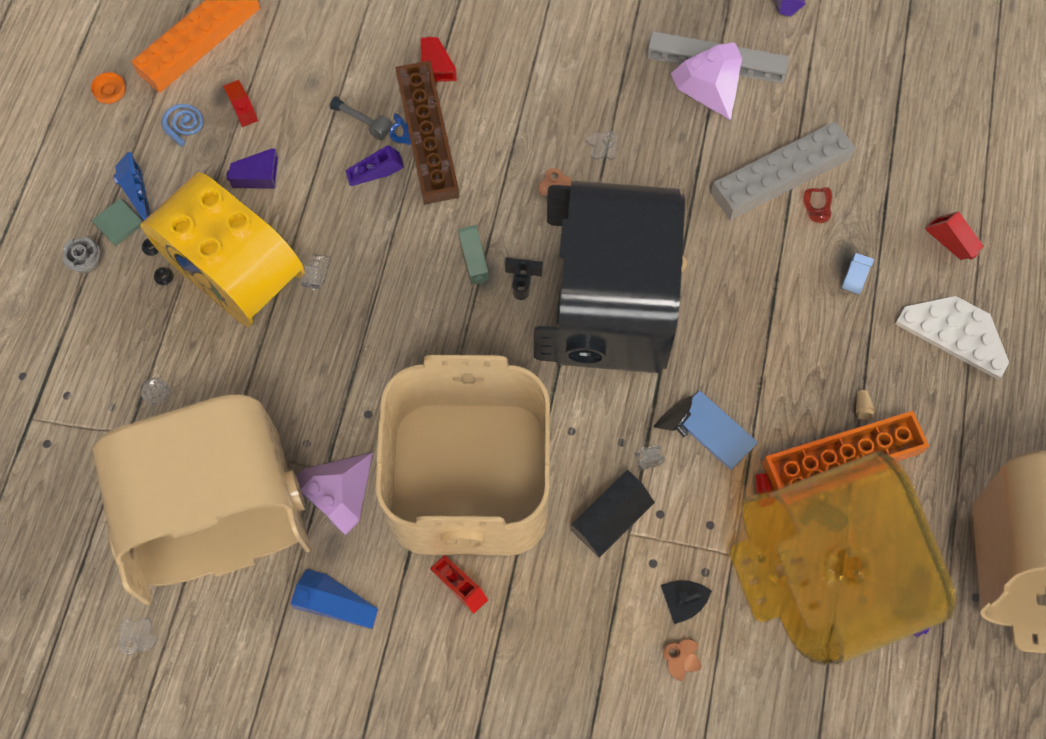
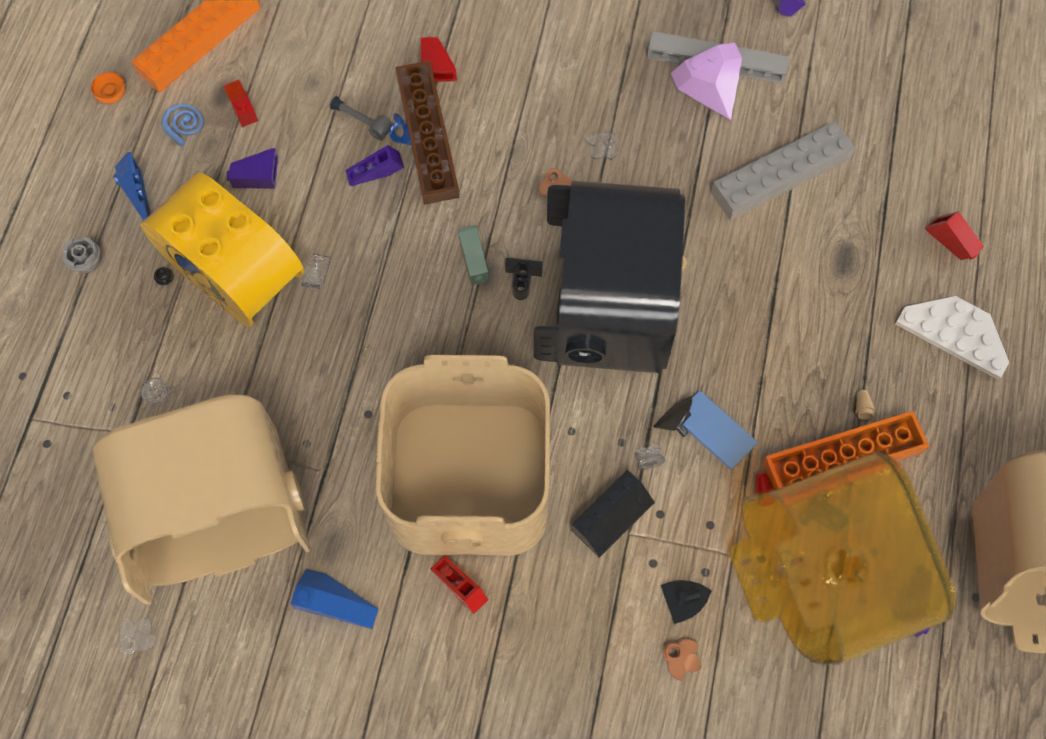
sand green tile [91,198,143,247] -> none
black plate [142,238,159,256] -> none
lavender wedge [296,452,373,536] -> none
clear red piece [803,187,832,223] -> none
light blue tile [841,253,874,295] -> none

